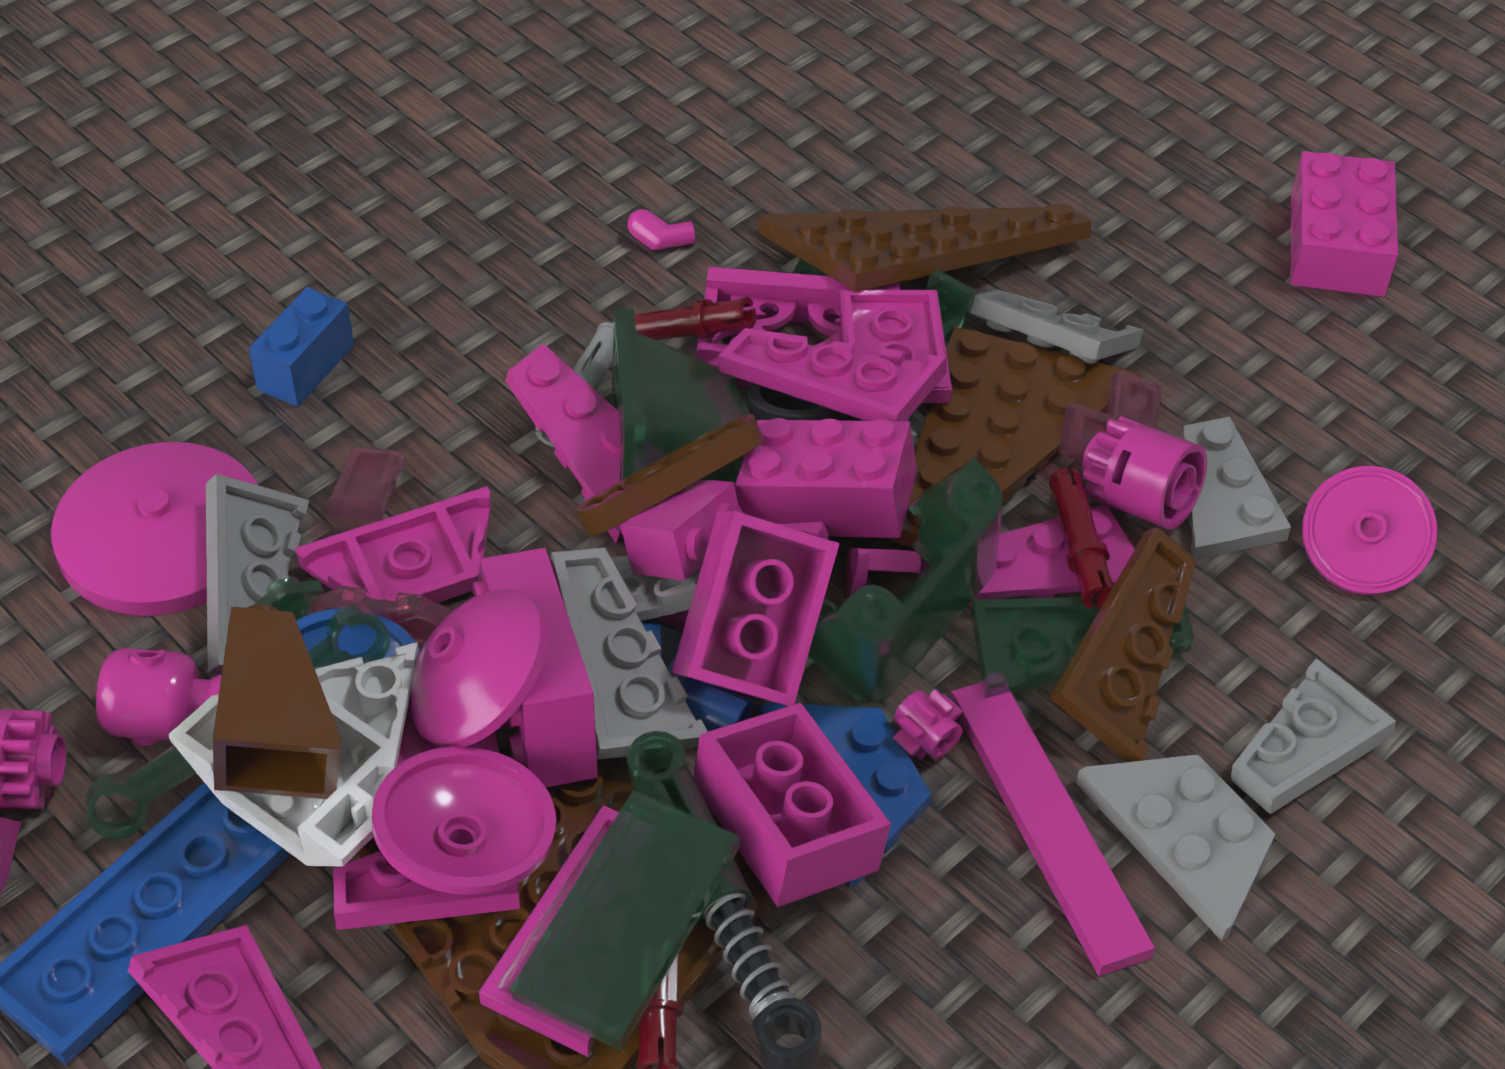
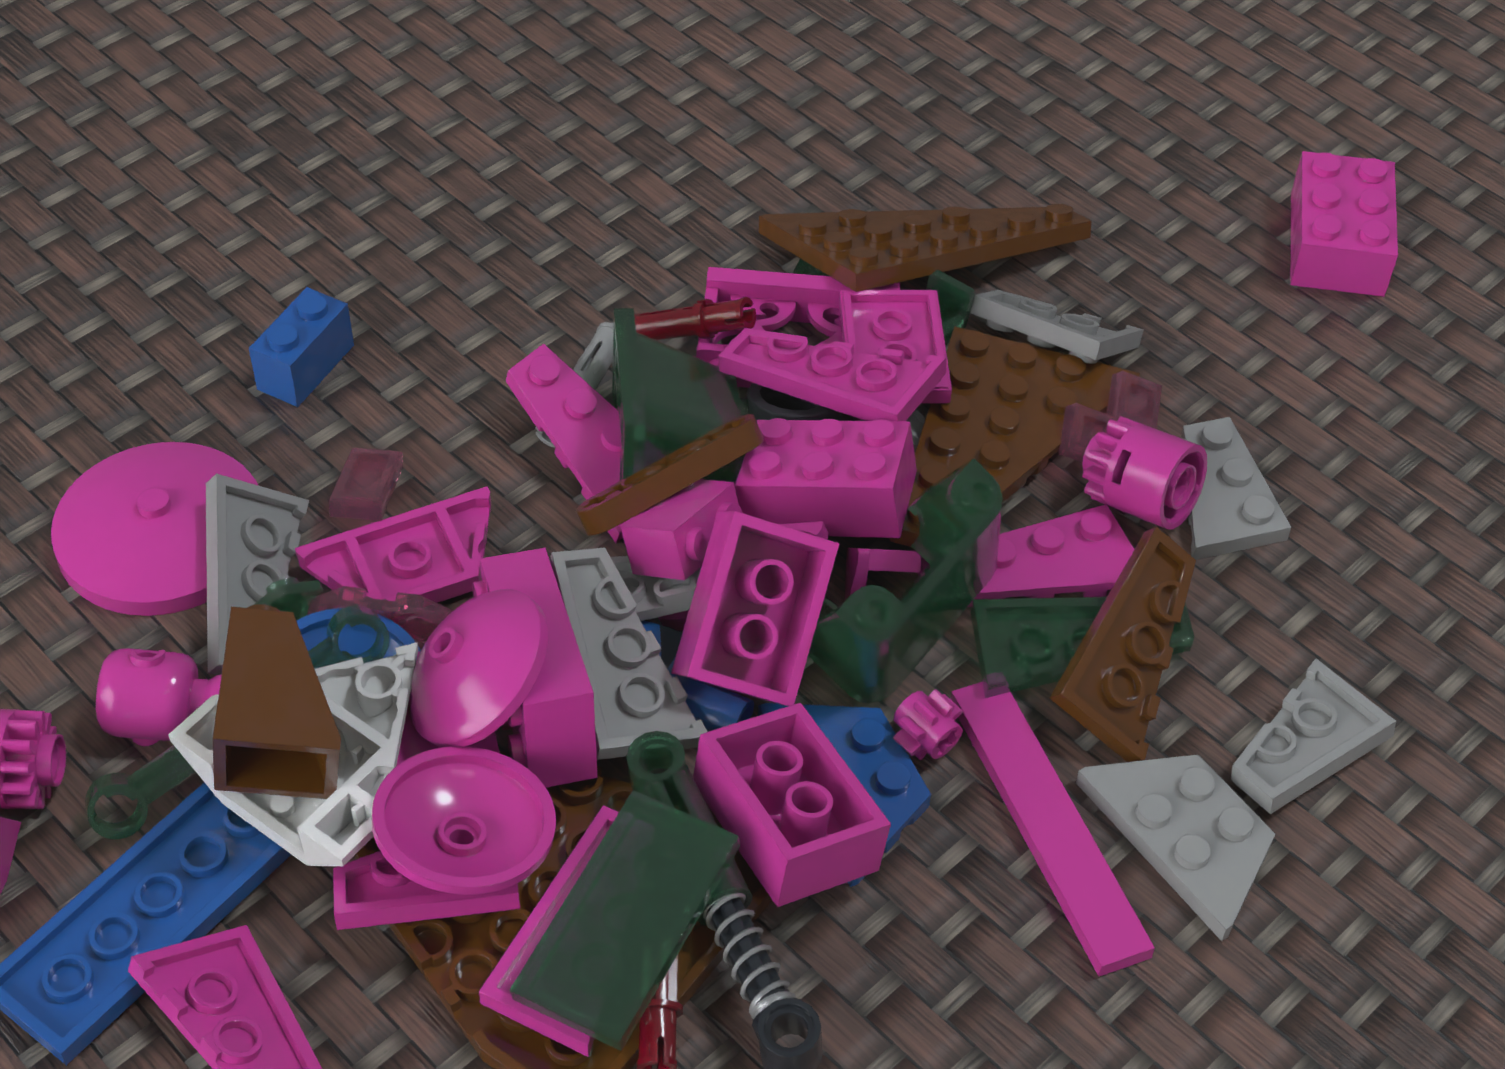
dark pink arm [627,209,695,250] -> none
dark red pin [1049,468,1114,609] -> none
dark pink shield [1302,466,1437,595] -> none

